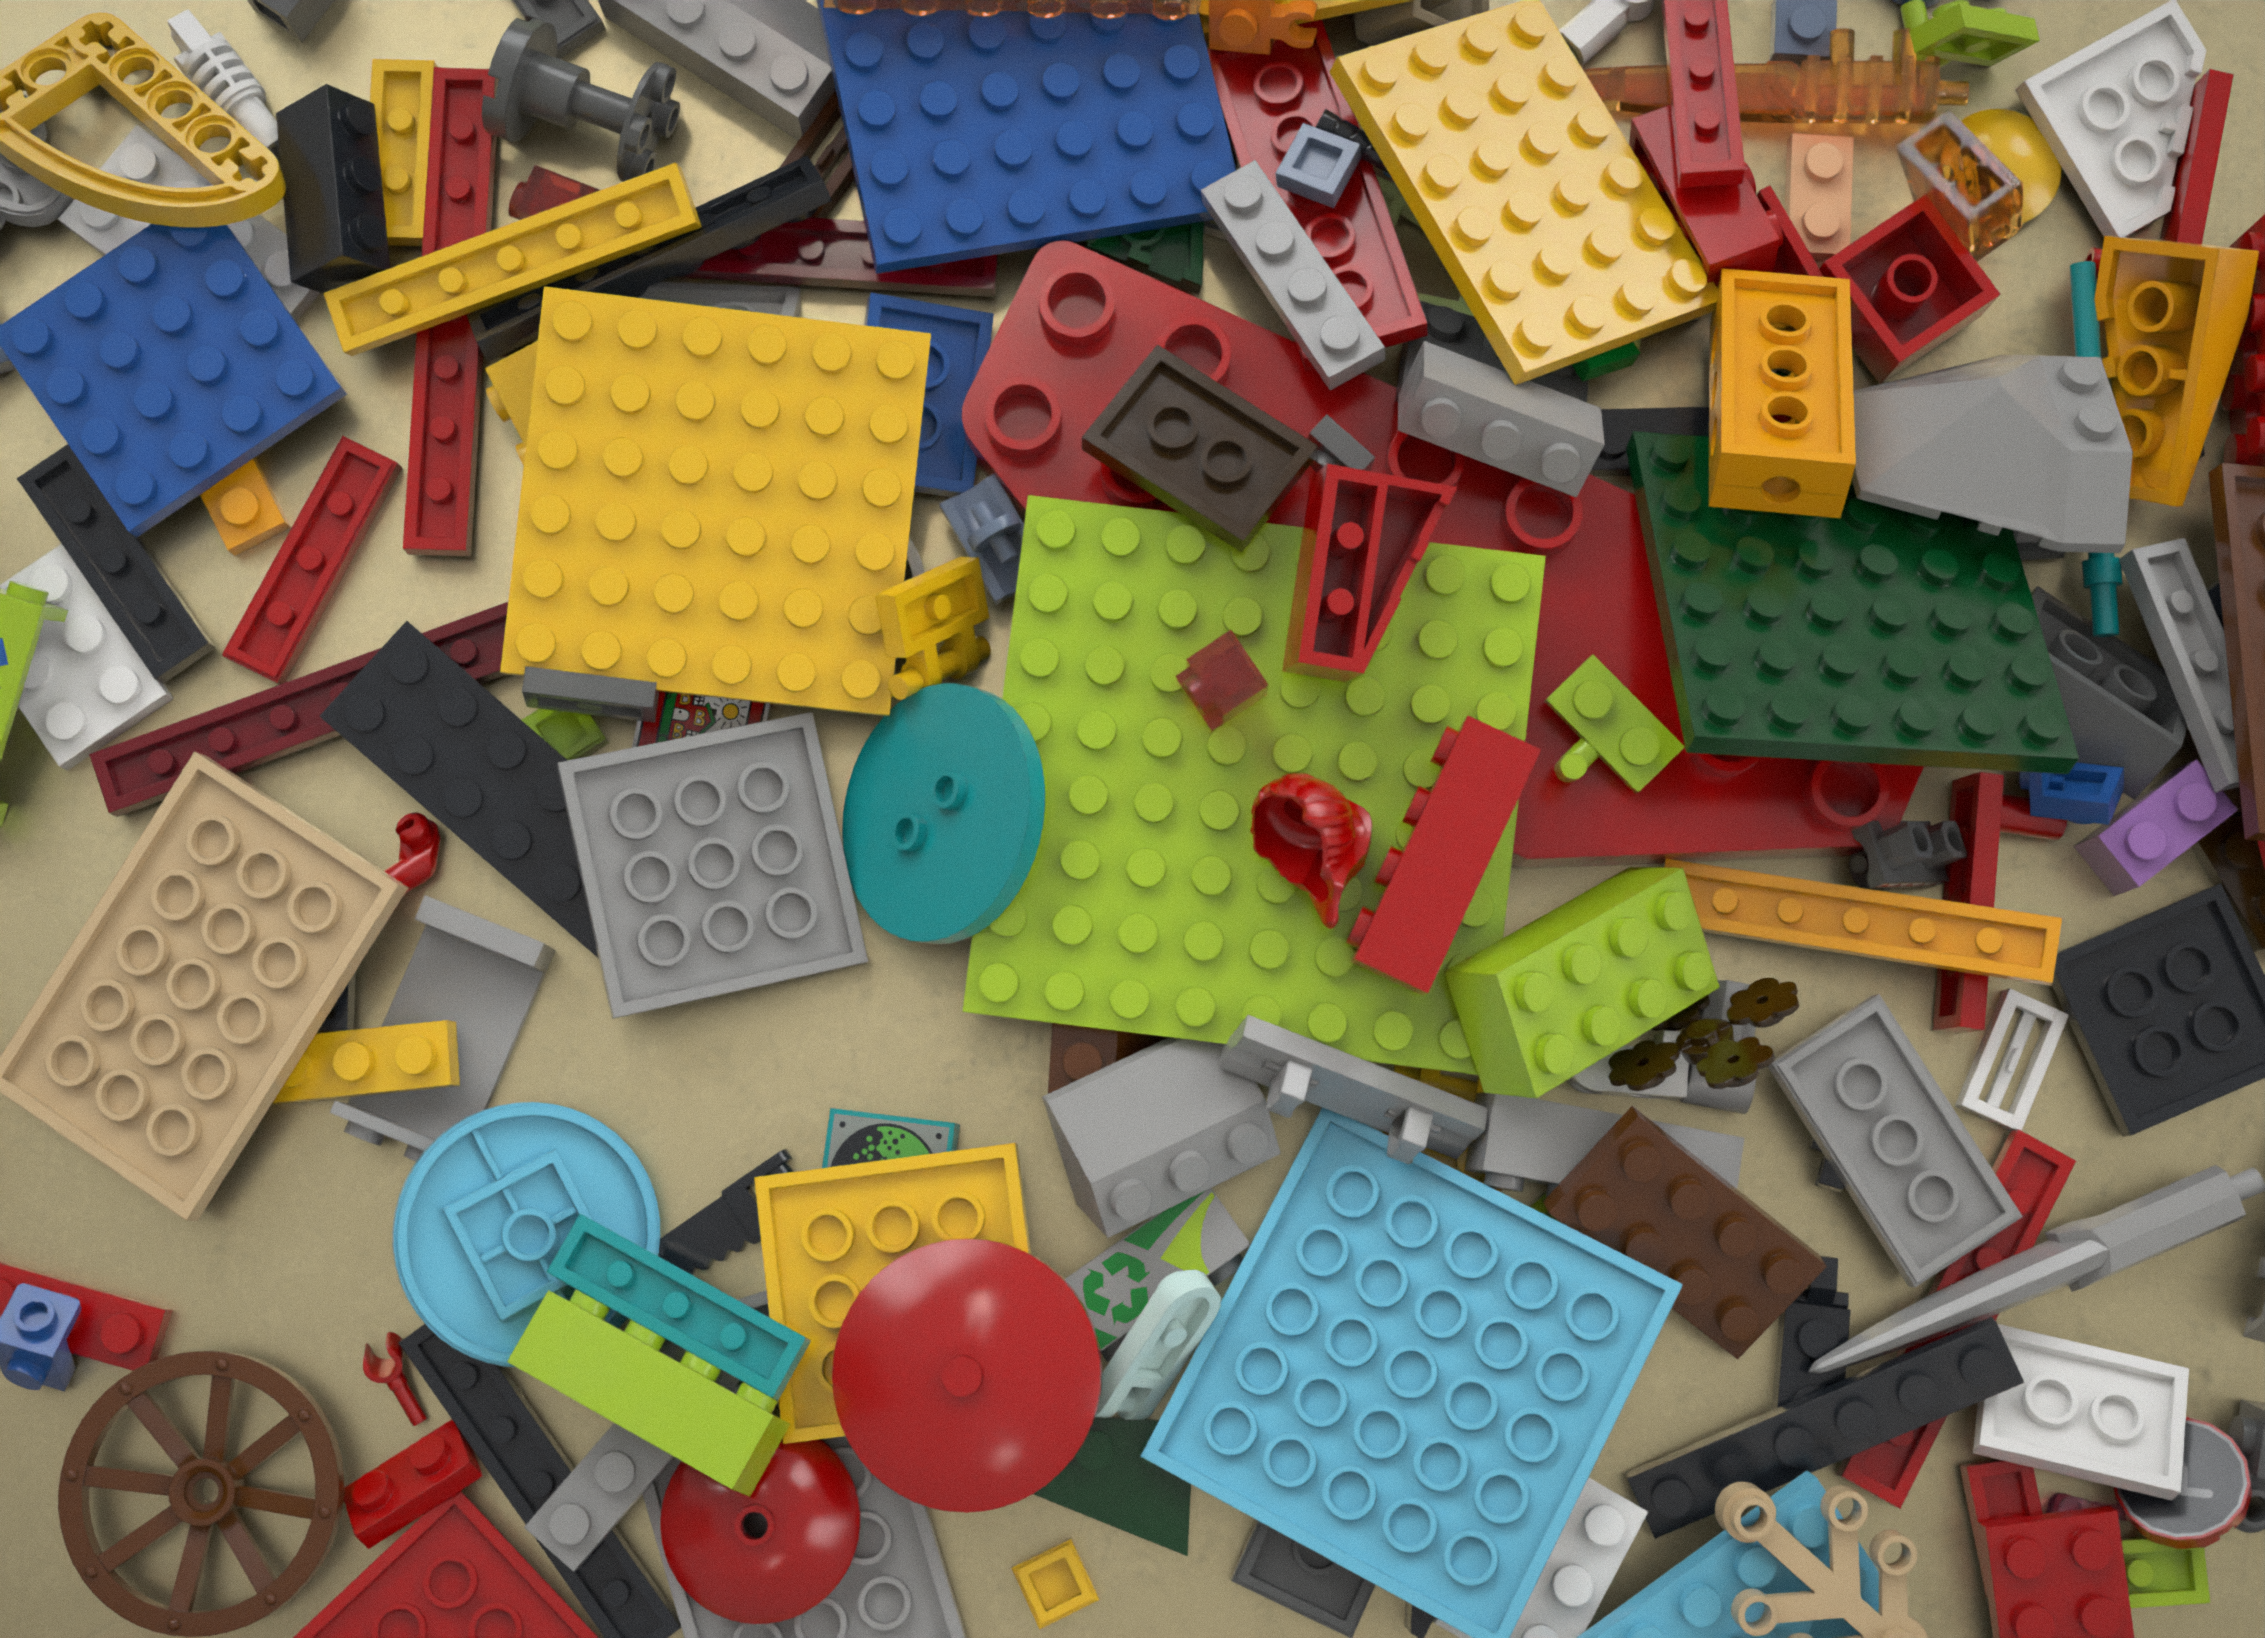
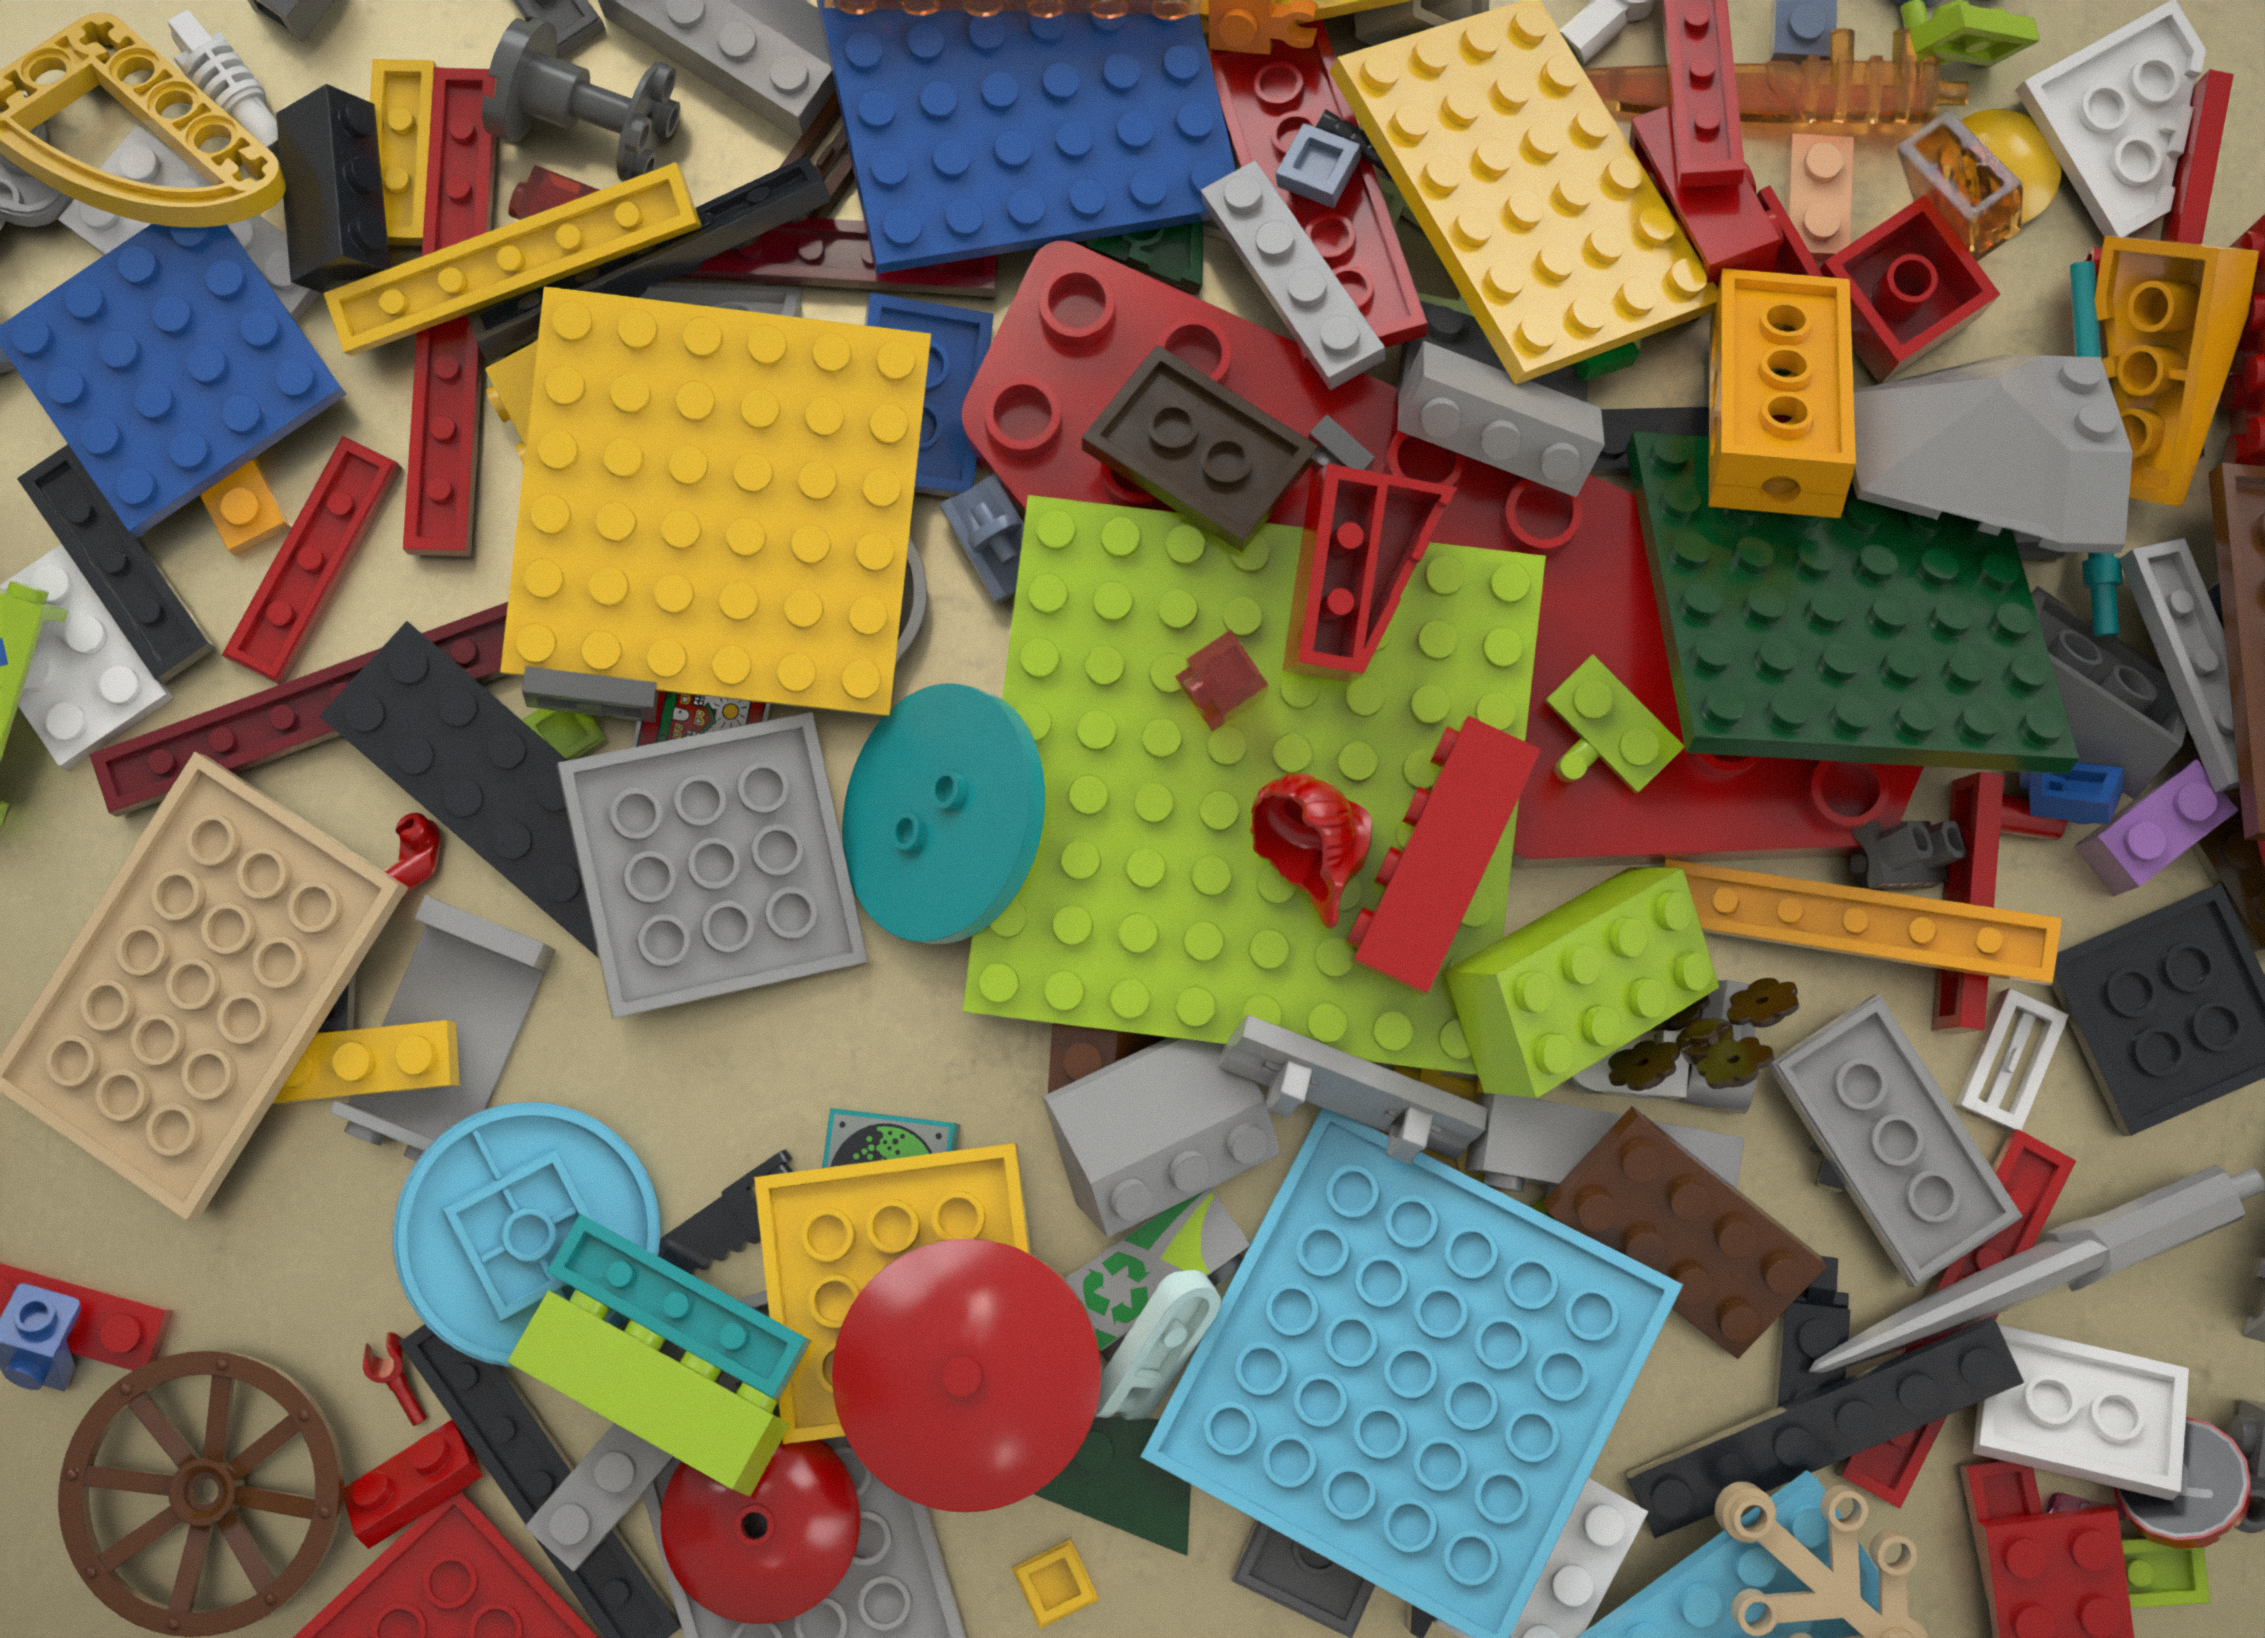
yellow plate [875,557,991,700] -> none

